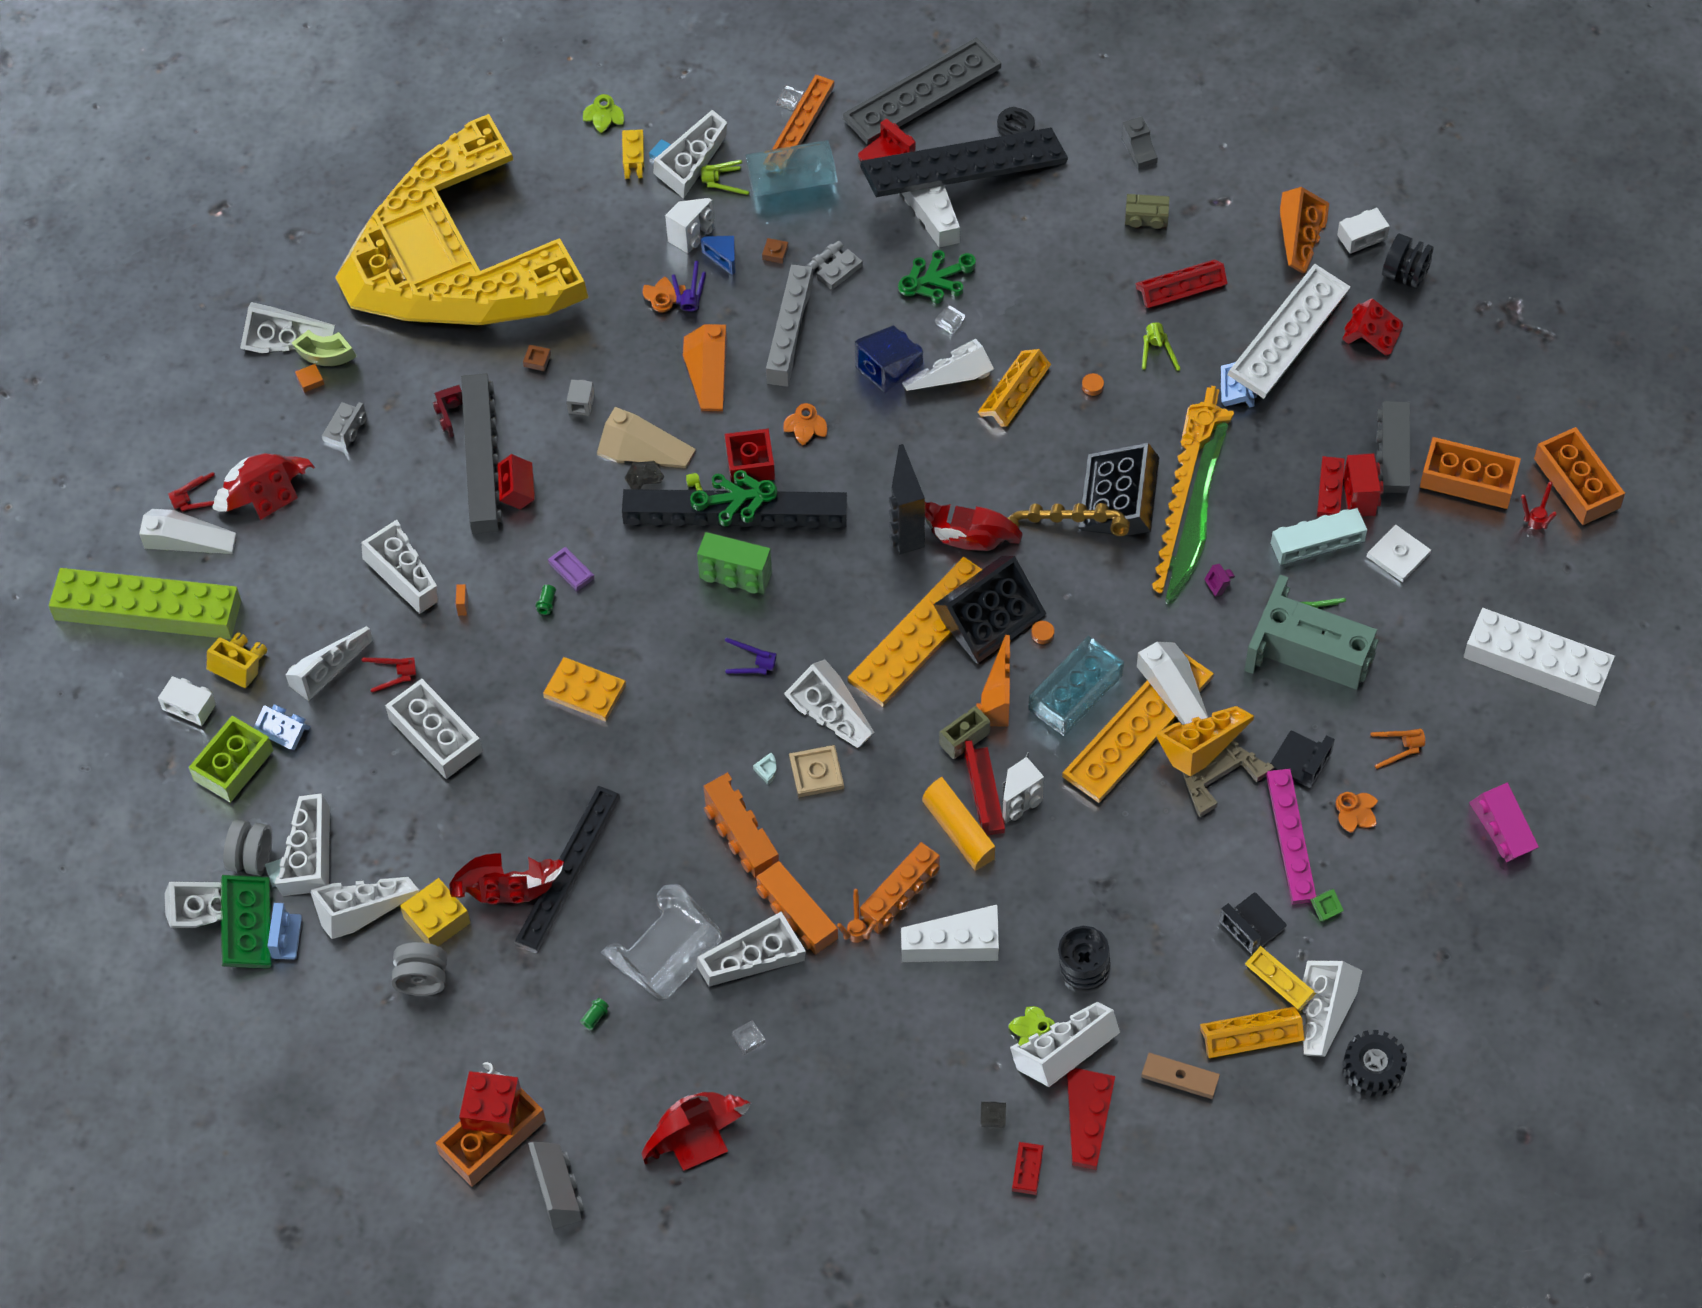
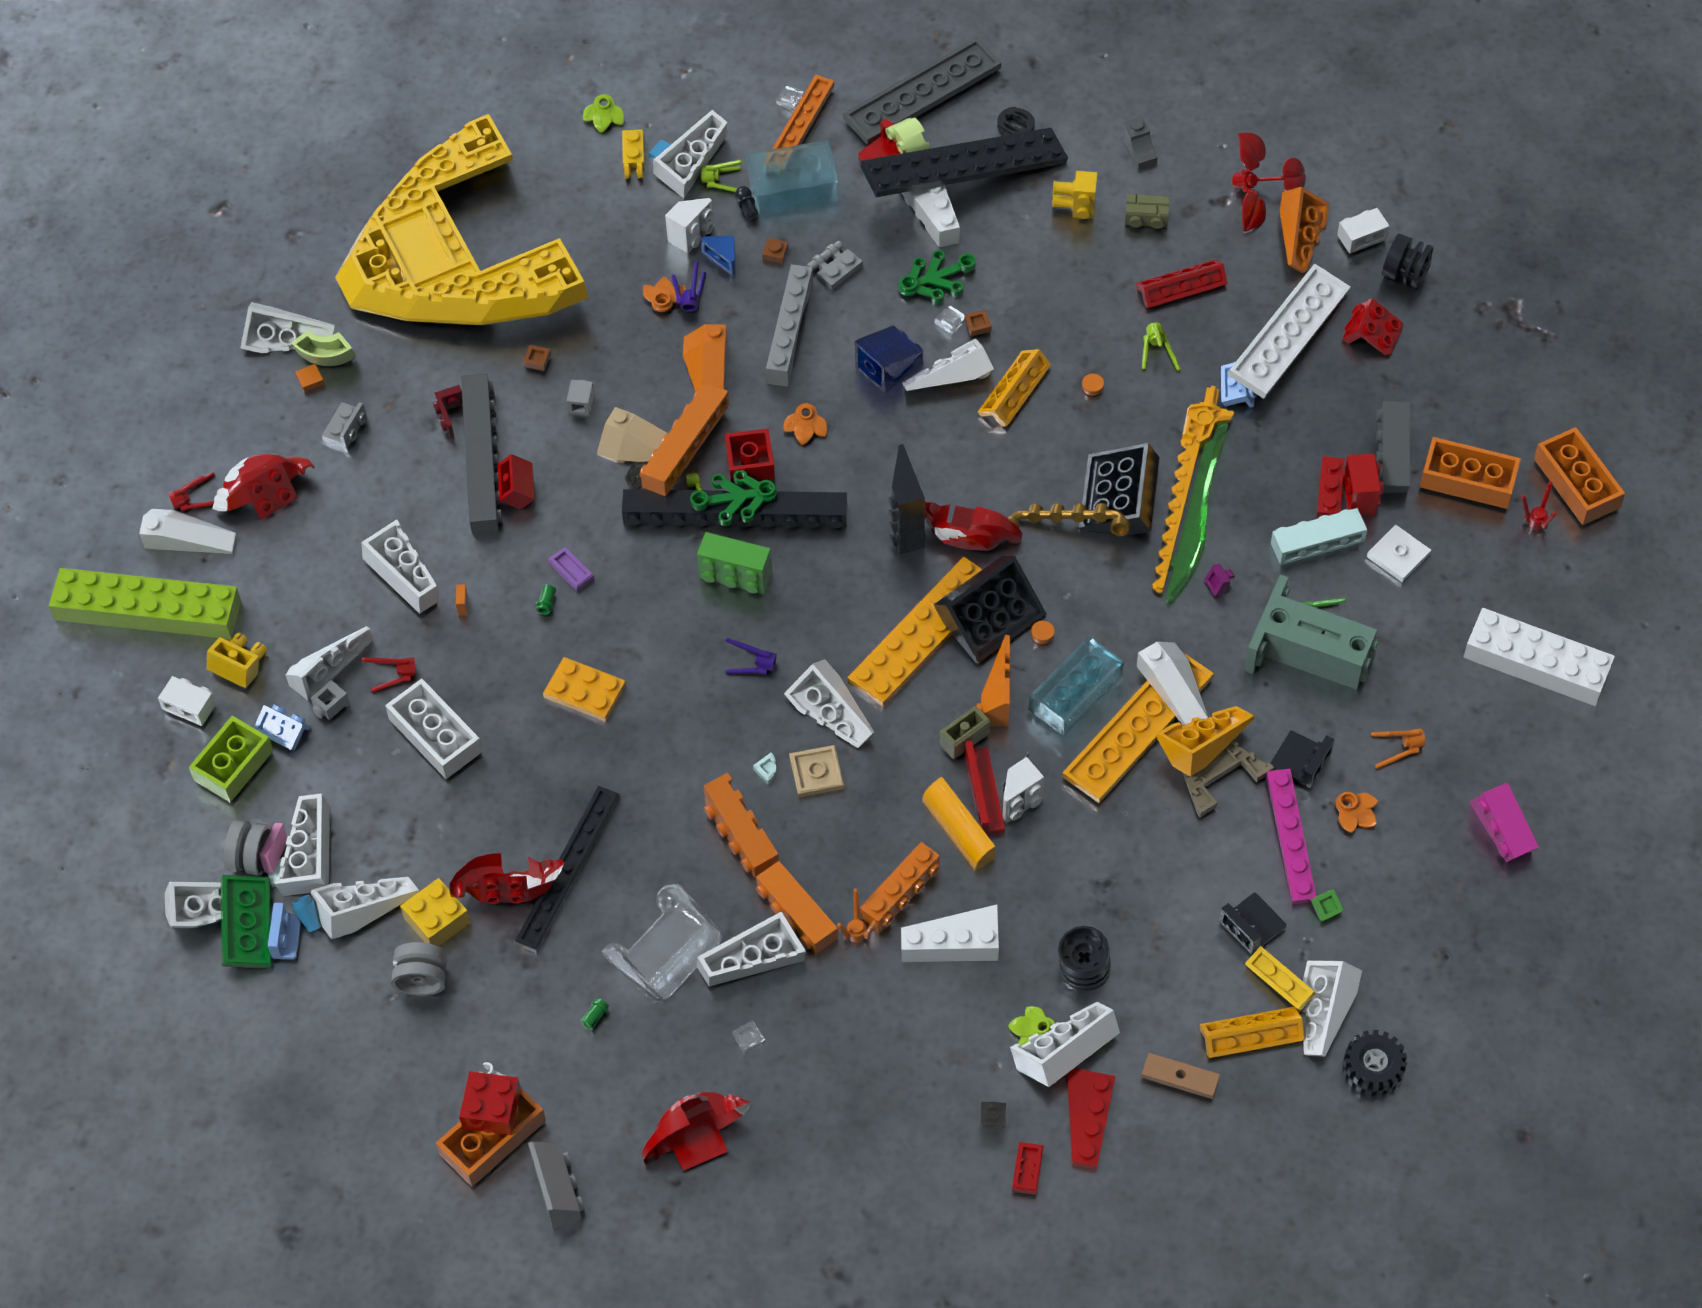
none -> bright pink tile [259,823,287,873]
none -> dark azure cone [292,895,321,932]
none -> light grey brick [311,680,350,720]
none -> orange brick [640,382,729,496]
none -> black axle [735,186,758,220]
none -> yellowish green cylinder [886,117,930,154]
none -> dark orange plate [964,310,992,336]
none -> yellow brick [1052,171,1097,219]
none -> red plant [1232,132,1306,231]

